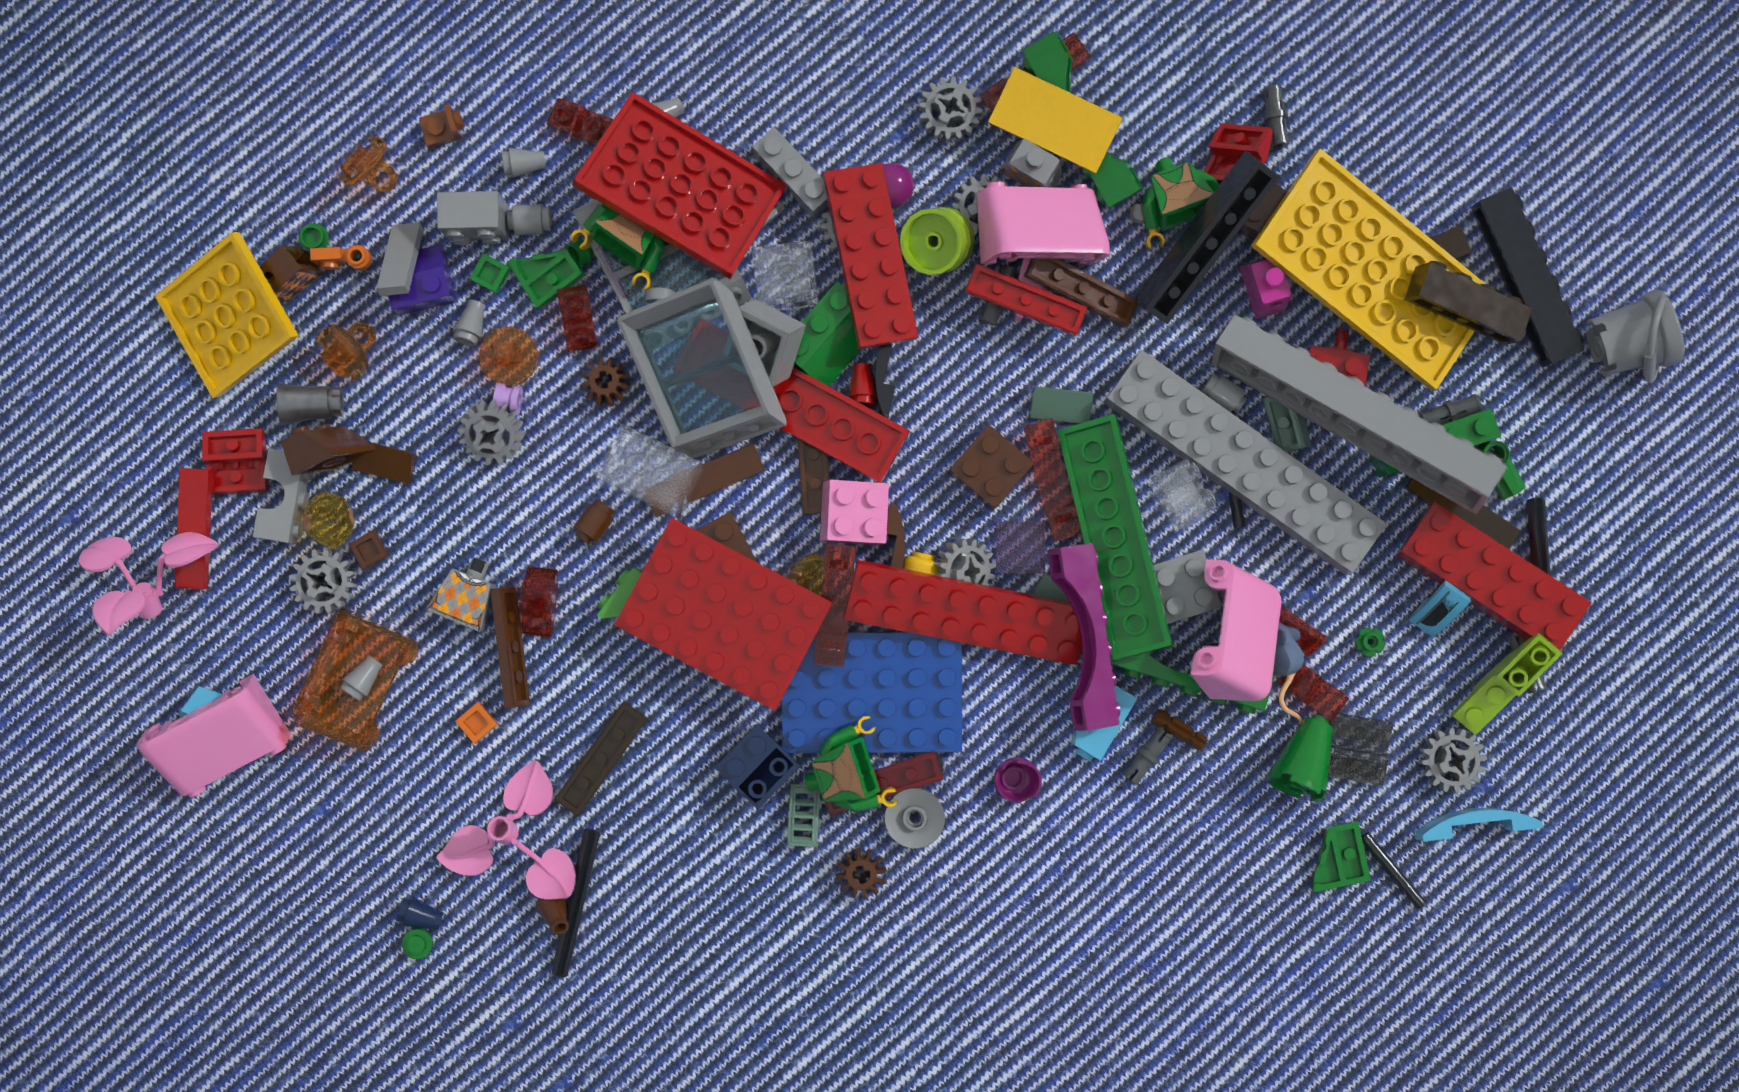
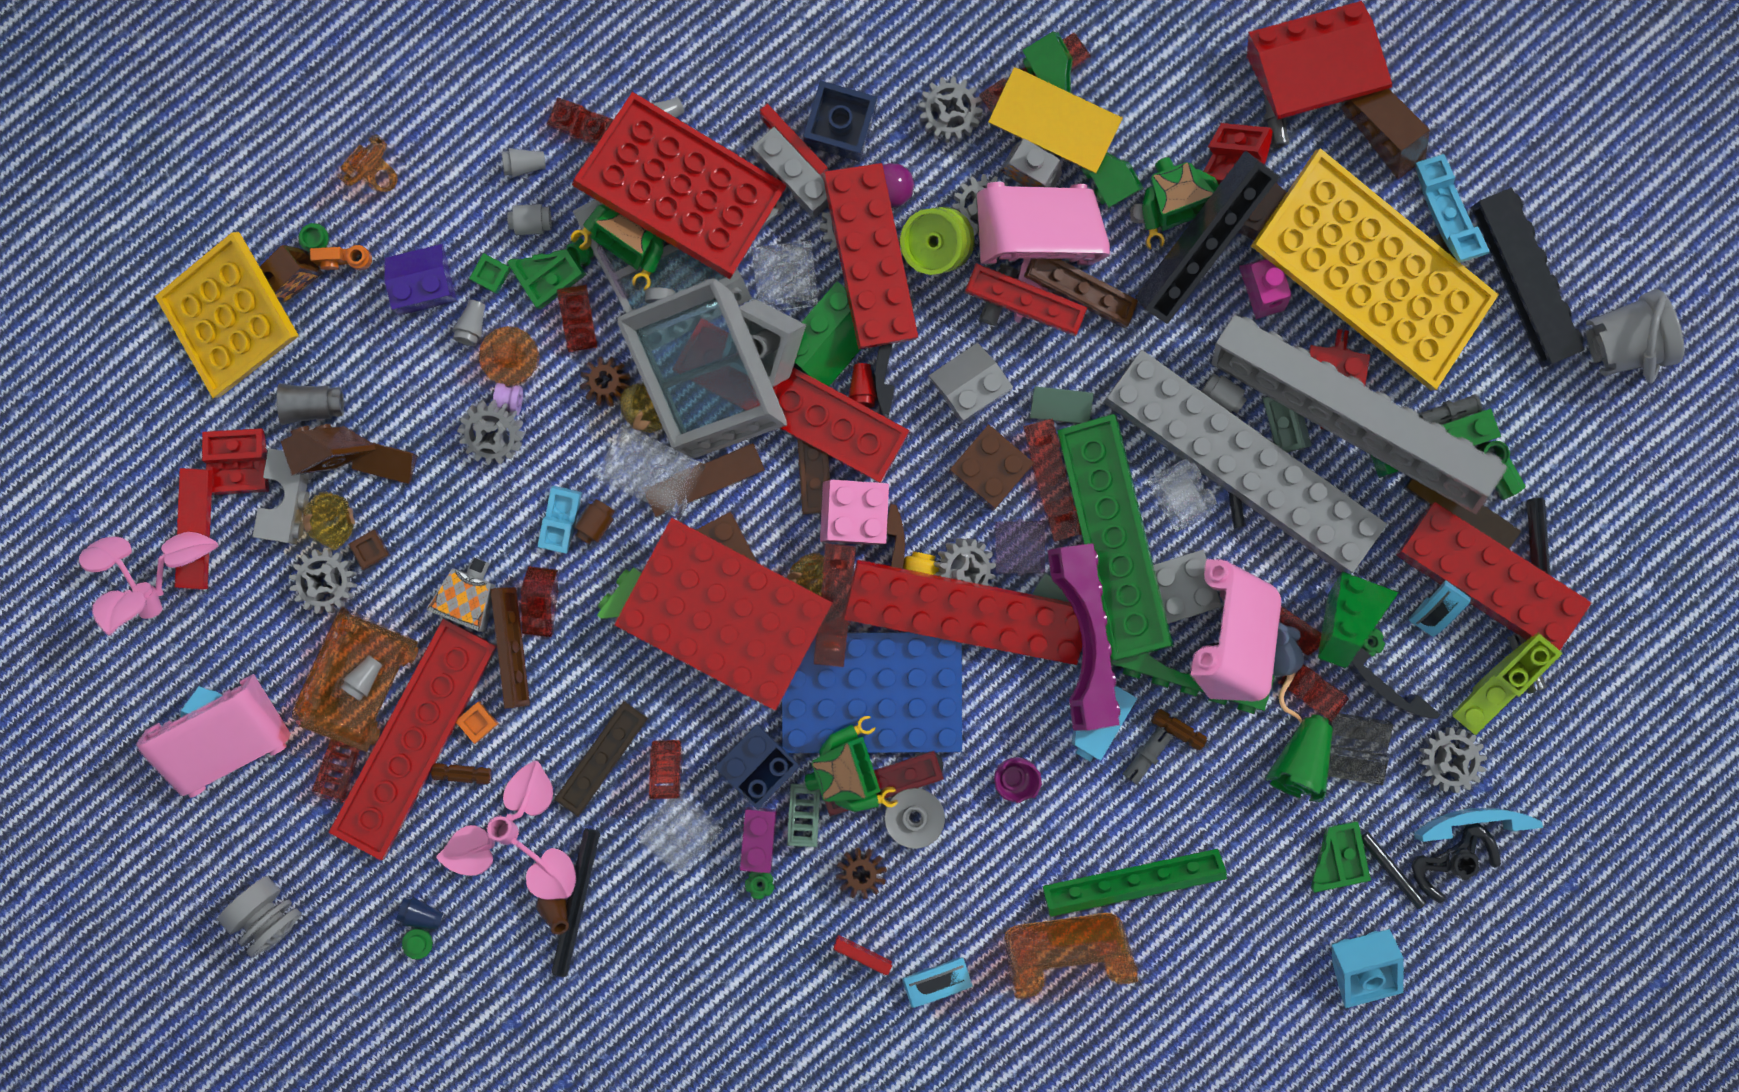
clear orange tile [315,323,376,381] -> none
light grey tile [376,222,424,296] -> none
dark orange bracket [418,104,465,149] -> none
light grey brick [437,191,509,245] -> none
dark brown brick [1404,261,1533,345] -> none
none -> light grey wheel [217,876,302,958]
none -> clear red slope [312,734,362,803]
none -> red plate [328,619,497,861]
none -> reddish brown axle [431,763,492,785]
none -> medium azure slope [537,486,582,554]
none -> clear yellow hair [620,383,663,433]
none -> clear brick [636,789,724,878]
none -> clear red slope [649,740,683,799]
none -> magenta brick [740,807,777,873]
none -> green plate [745,872,774,899]
none -> red tile [760,103,828,178]
none -> dark blue brick [803,80,877,162]
none -> red tile [833,935,893,976]
none -> medium azure slope [902,957,973,1008]
none -> light grey slope [929,342,1013,425]
none -> clear orange windscreen [1004,913,1139,999]
none -> green plate [1042,849,1227,917]
none -> red slope [1247,1,1392,120]
none -> green wedge [1318,571,1399,669]
none -> medium azure slope [1331,929,1404,1008]
none -> reddish brown wedge [1341,89,1430,179]
none -> black slope [1348,647,1441,719]
none -> black piece [1411,823,1501,903]
none -> medium azure slope [1415,154,1489,263]

